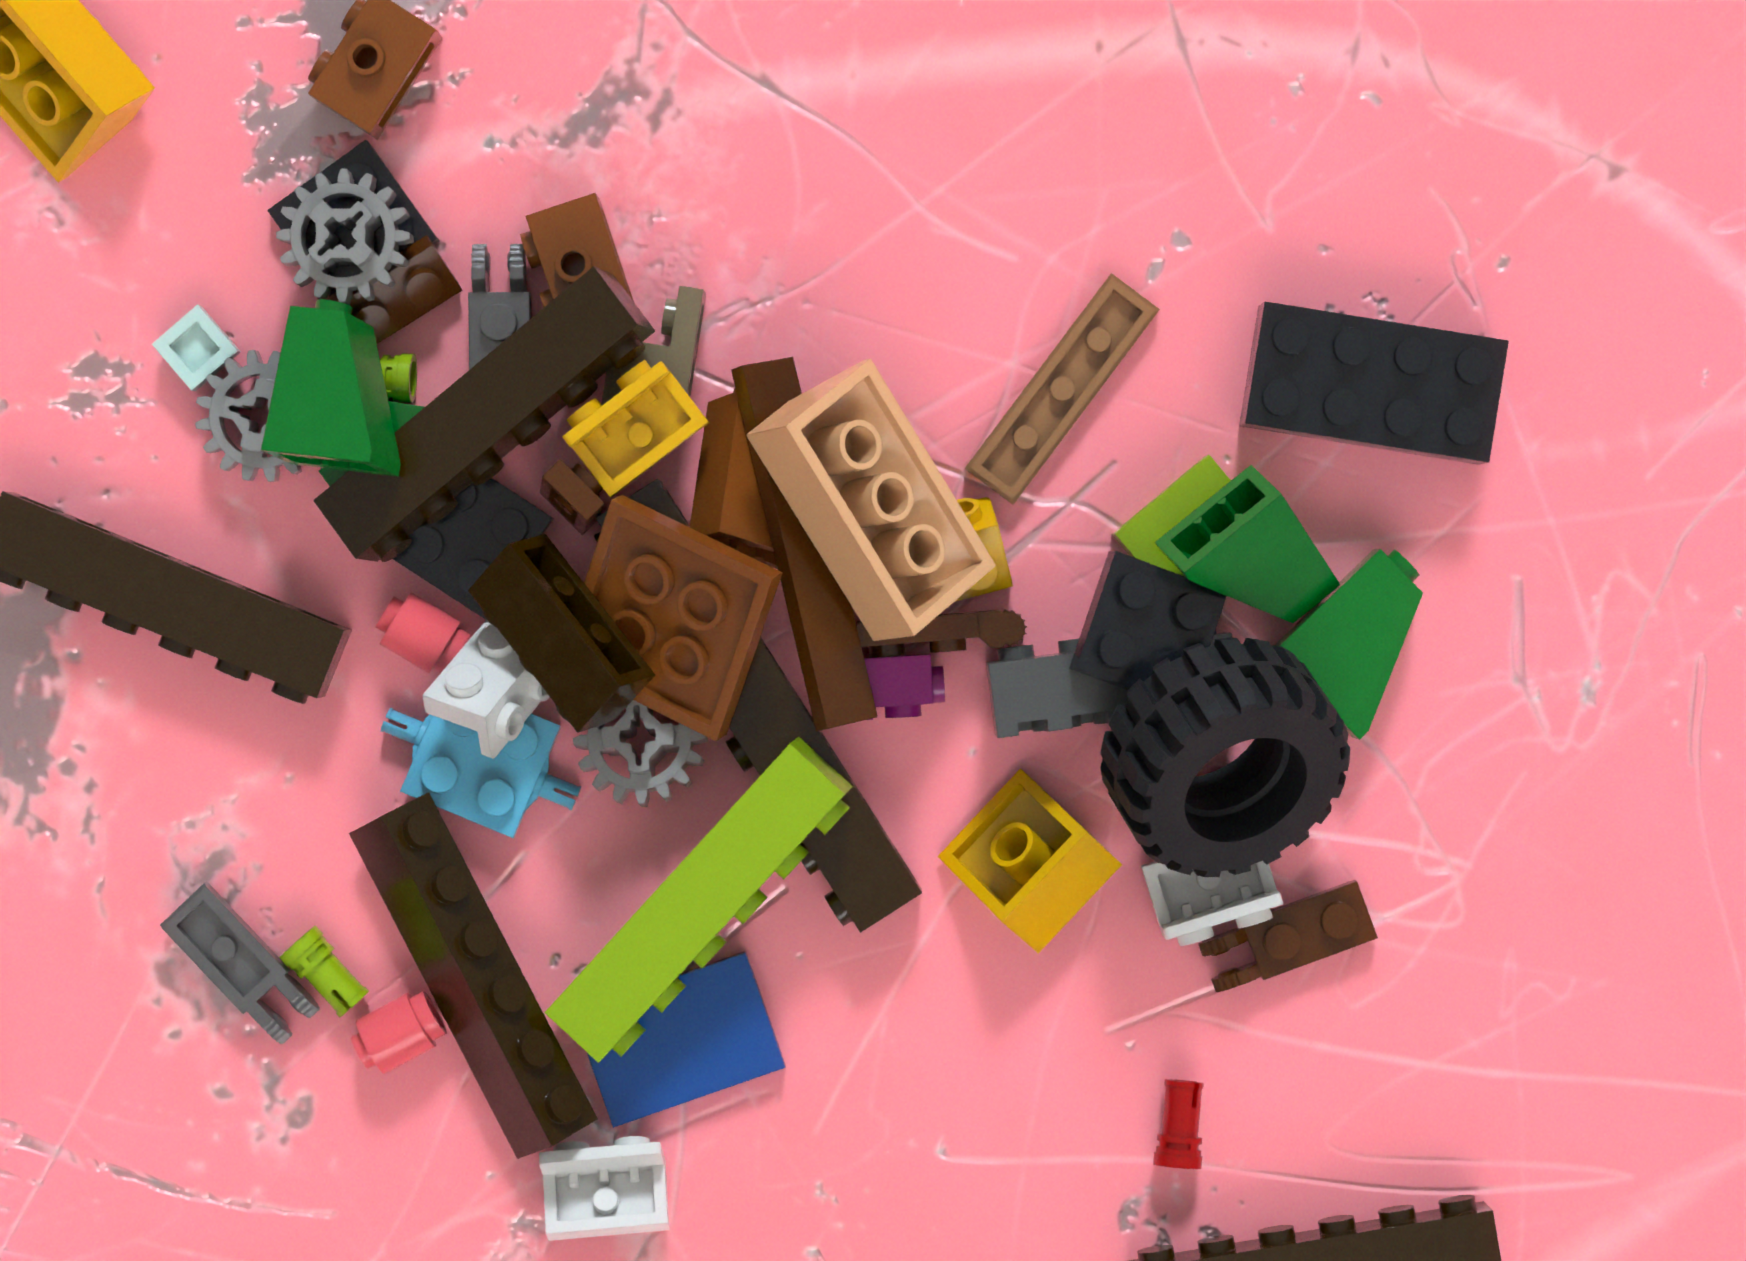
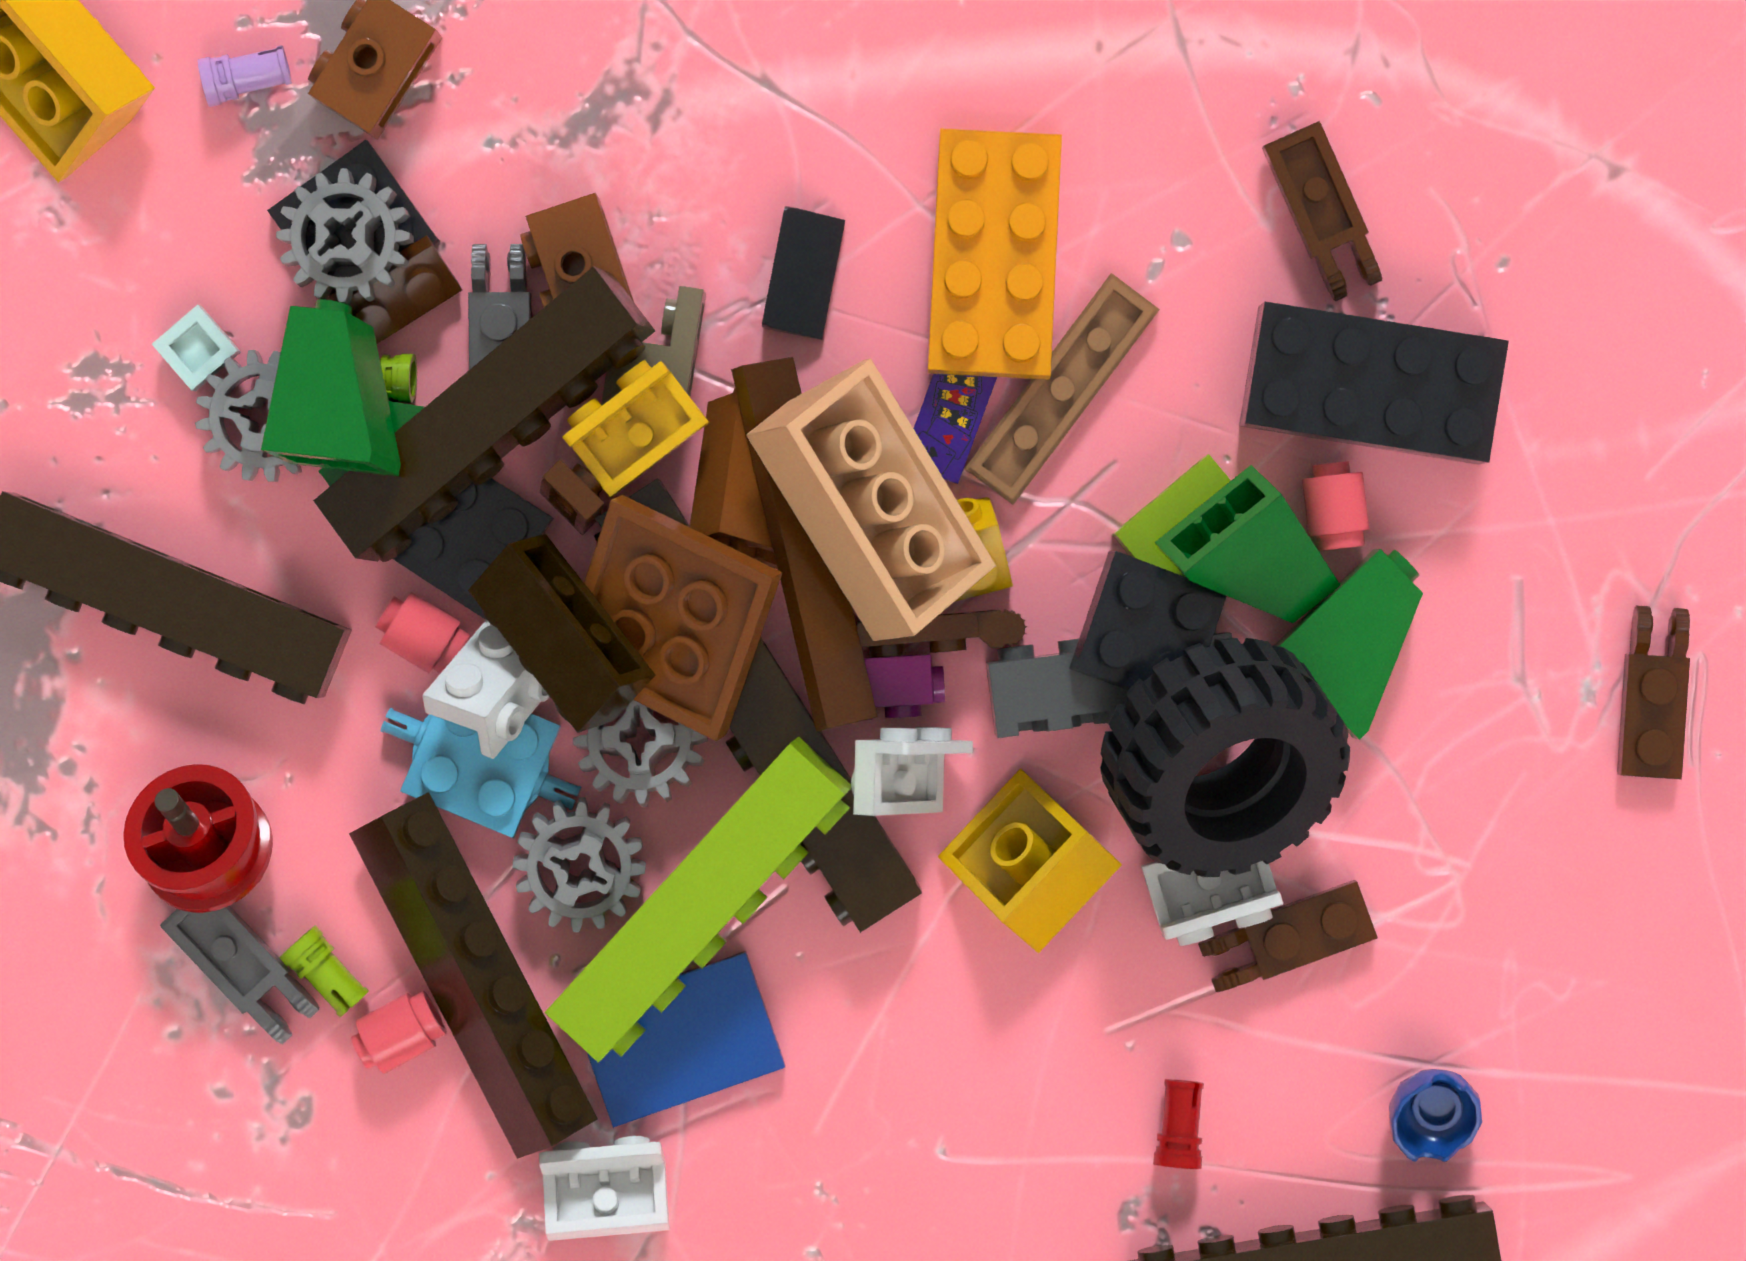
none -> red wheel [123,764,273,913]
none -> lavender pin [197,45,292,107]
none -> light grey gear [512,797,646,933]
none -> black slope [762,206,845,340]
none -> white bracket [851,727,973,816]
none -> dark purple tile [913,374,997,484]
none -> light orange plate [928,128,1062,380]
none -> reddish brown hinge [1262,121,1383,302]
none -> coral brick [1302,461,1370,551]
none -> blue hair [1389,1069,1483,1162]
none -> reddish brown hinge [1617,605,1690,780]

